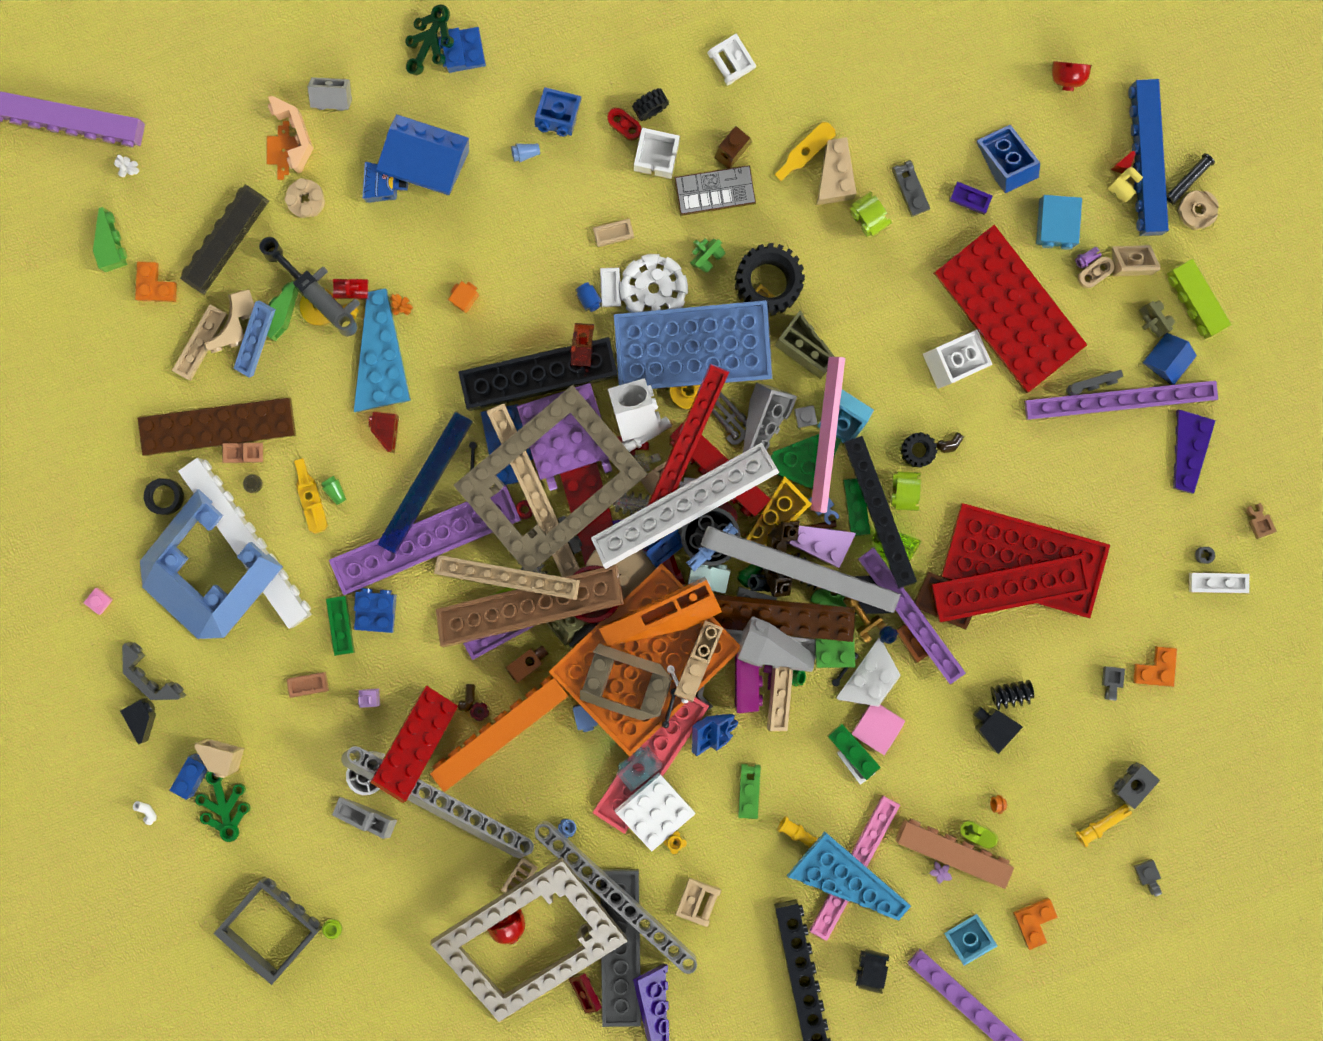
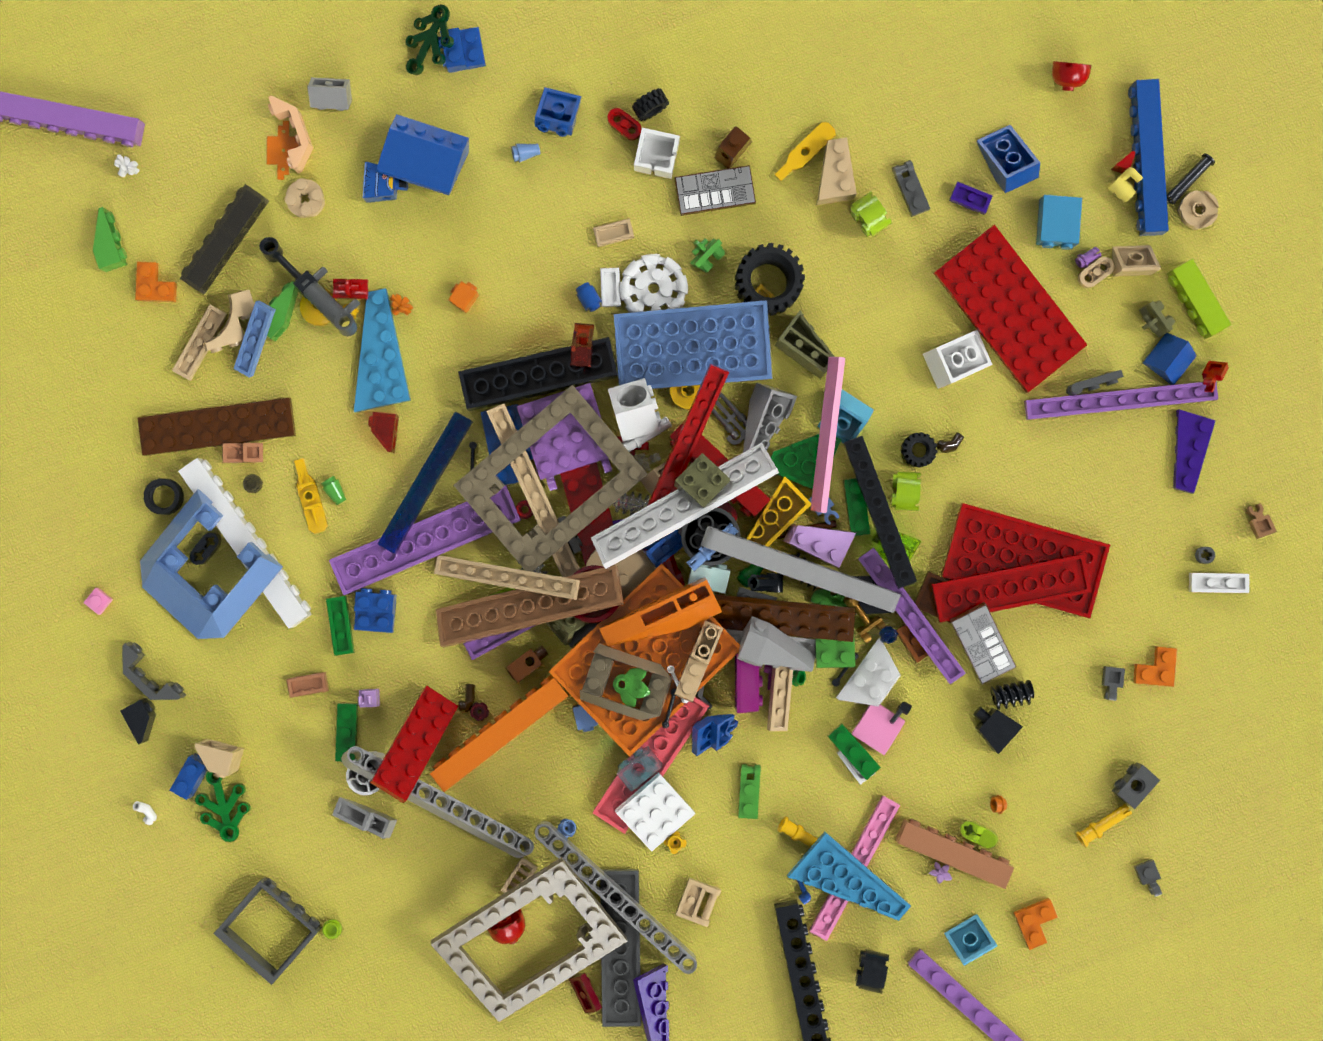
white plate [707,34,756,86] -> none
dark brown slope [764,520,800,597] -> none
light grey plate [794,405,817,428] -> none
none -> black beam [190,533,221,565]
none -> green plate [335,703,358,762]
none -> bright green plate [613,668,651,707]
none -> olive bracket [674,453,730,508]
none -> blue hand [797,880,811,905]
none -> black hand [890,702,912,724]
none -> tile [949,602,1016,684]
none -> red plate [1202,361,1229,393]

